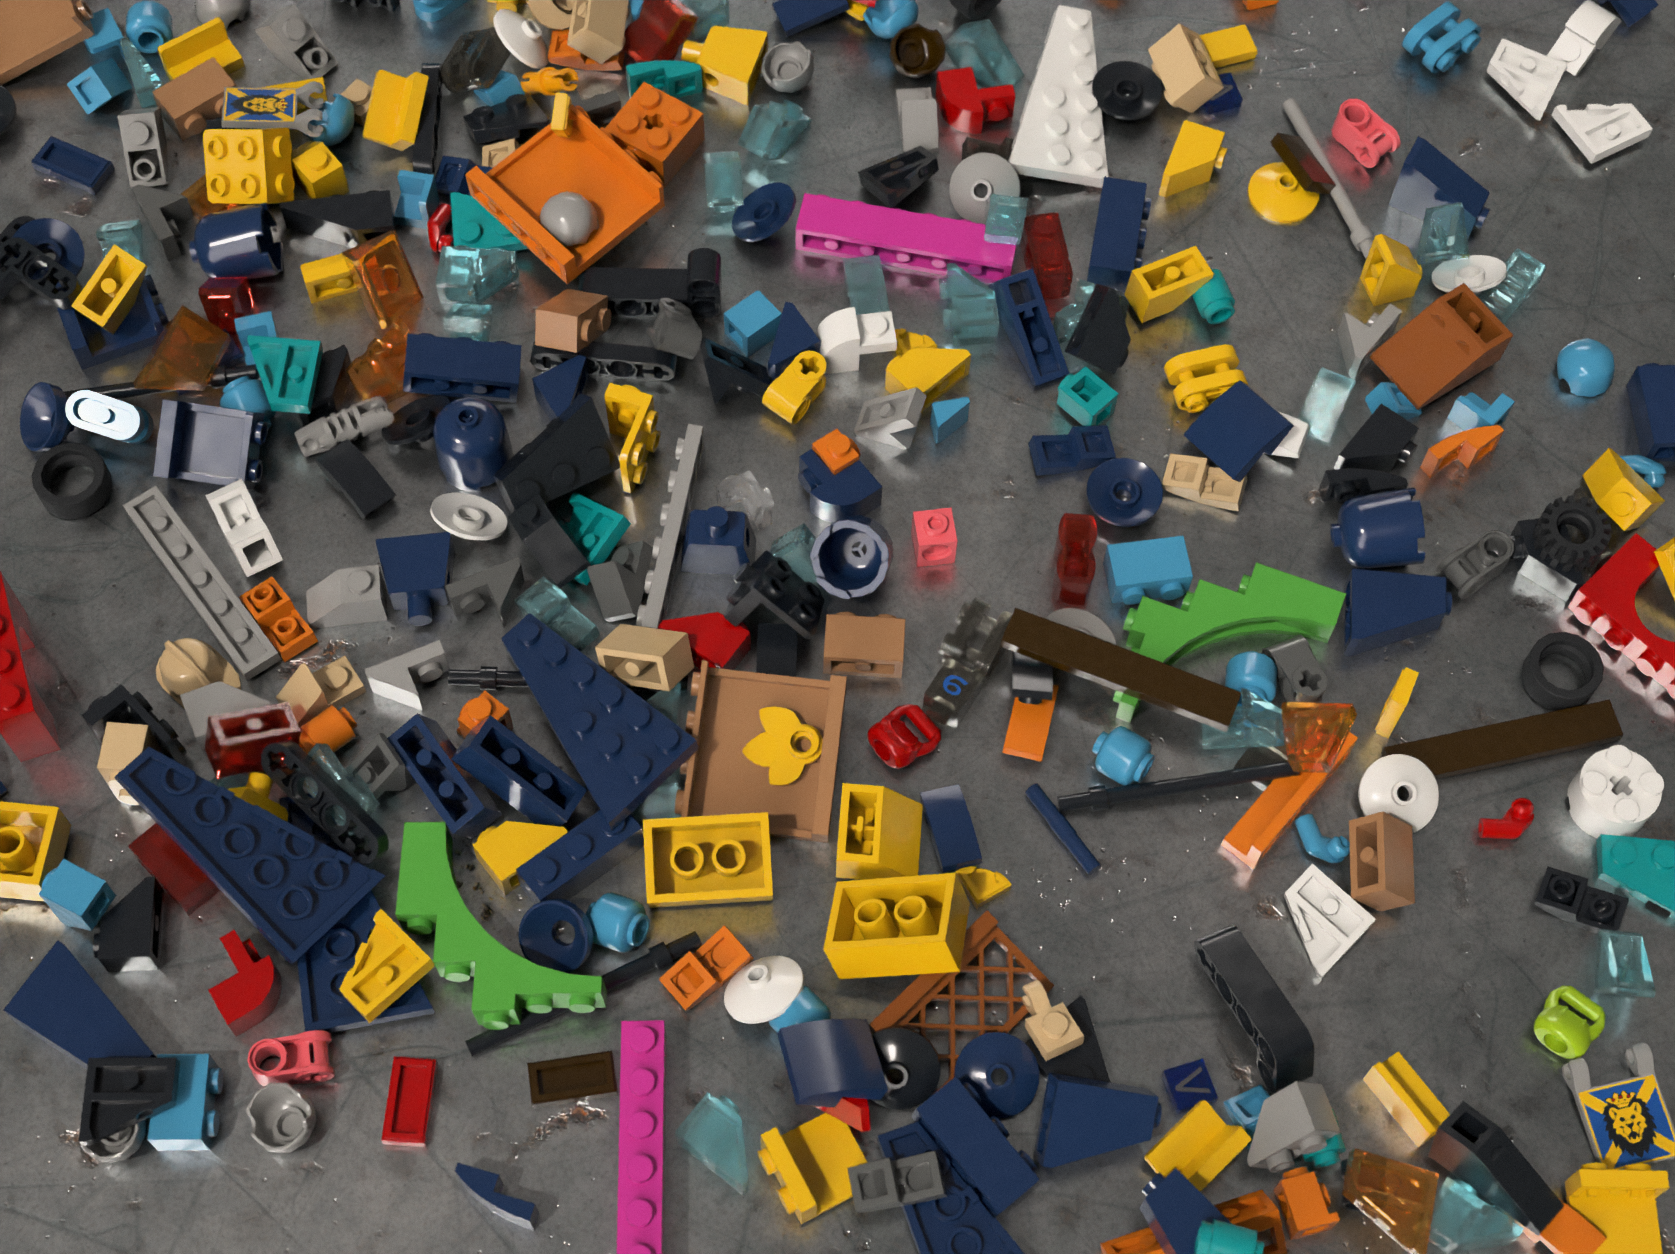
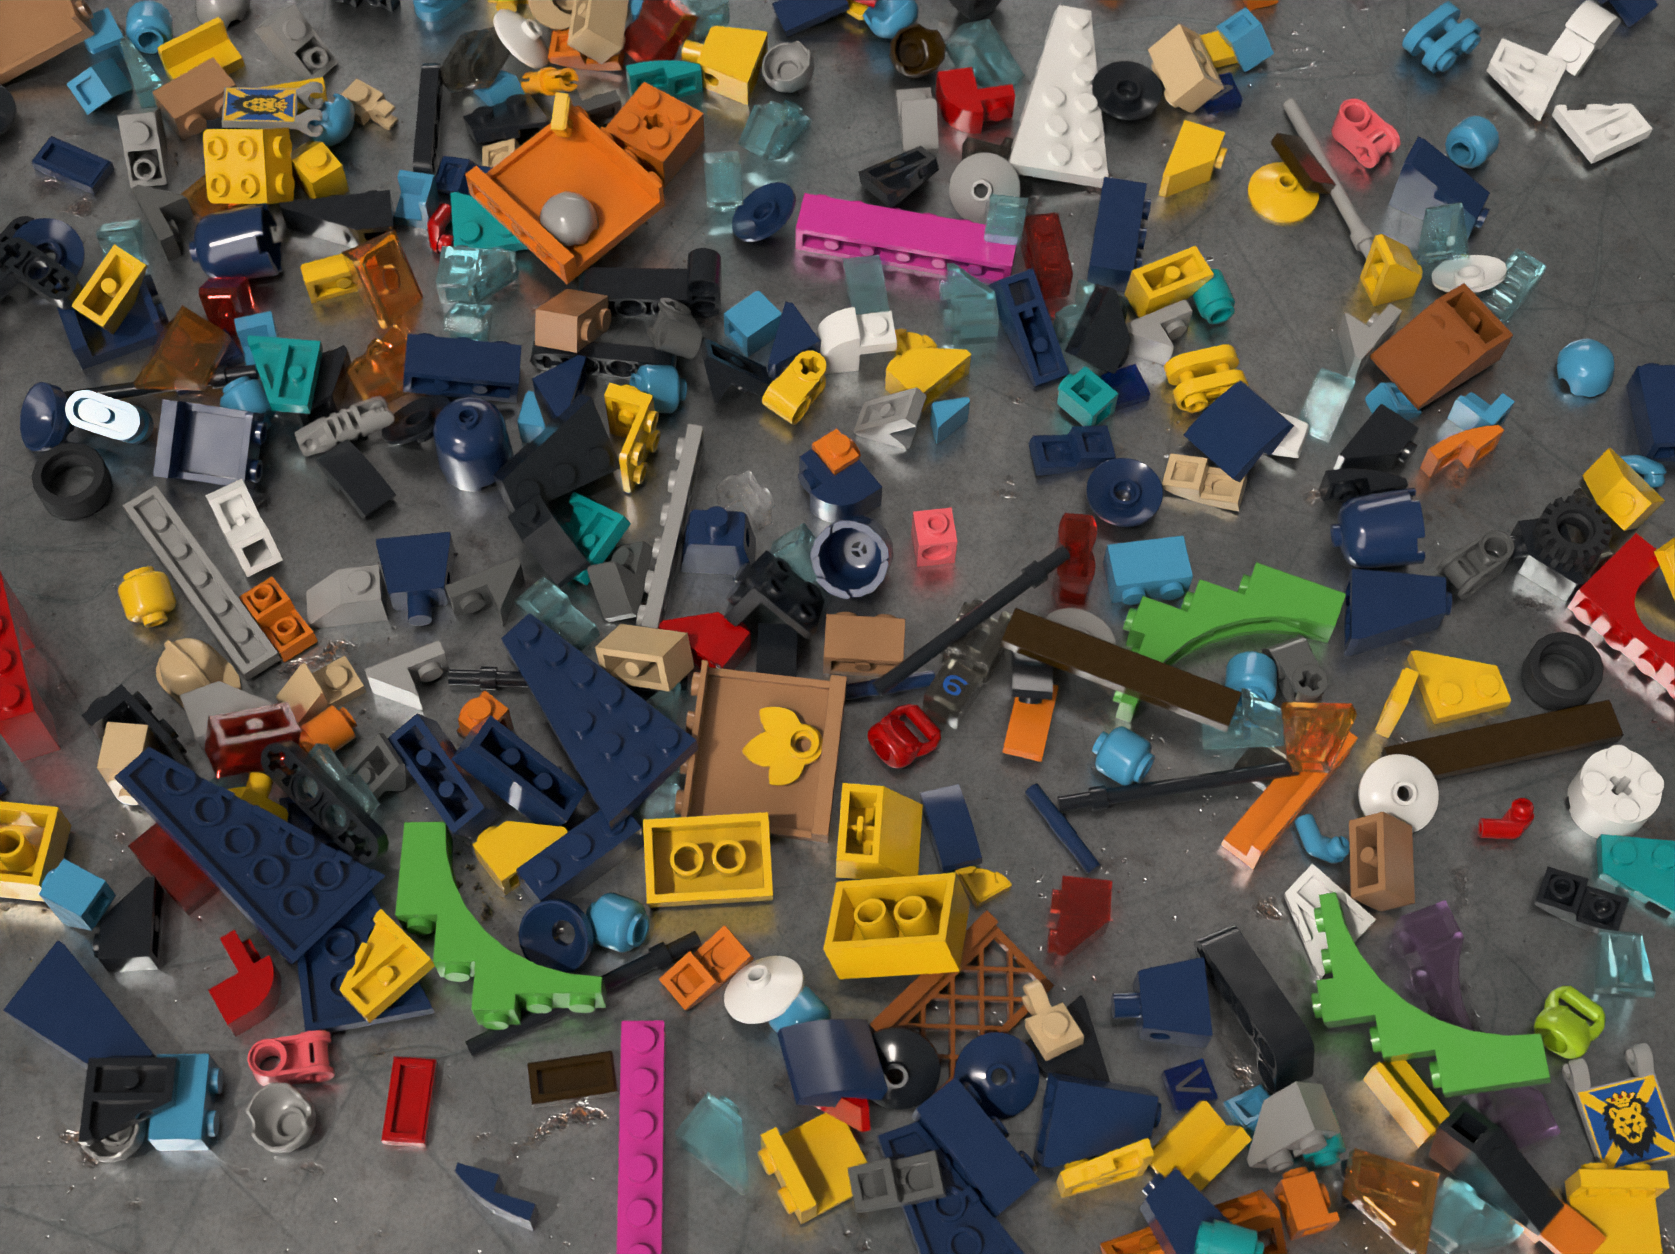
yellow panel [363,70,429,151] -> none
white dish [430,492,507,540] -> none
none -> yellow head [118,566,176,628]
none -> dark azure slope [517,391,546,443]
none -> dark azure head [629,365,687,413]
none -> dark blue piece [845,670,936,700]
none -> black bar [872,545,1071,696]
none -> clear red slope [1047,876,1112,969]
none -> yellow wing [1056,1138,1154,1199]
none -> clear blue tile [1101,364,1151,411]
none -> dark blue torso [1111,958,1213,1048]
none -> light grey slope [1126,299,1192,365]
none -> dark azure panel [1216,7,1274,72]
none -> bright green arch [1311,892,1551,1098]
none -> clear purple arch [1391,900,1561,1153]
none -> yellow wing [1407,650,1512,725]
none -> dark azure head [1445,116,1499,169]

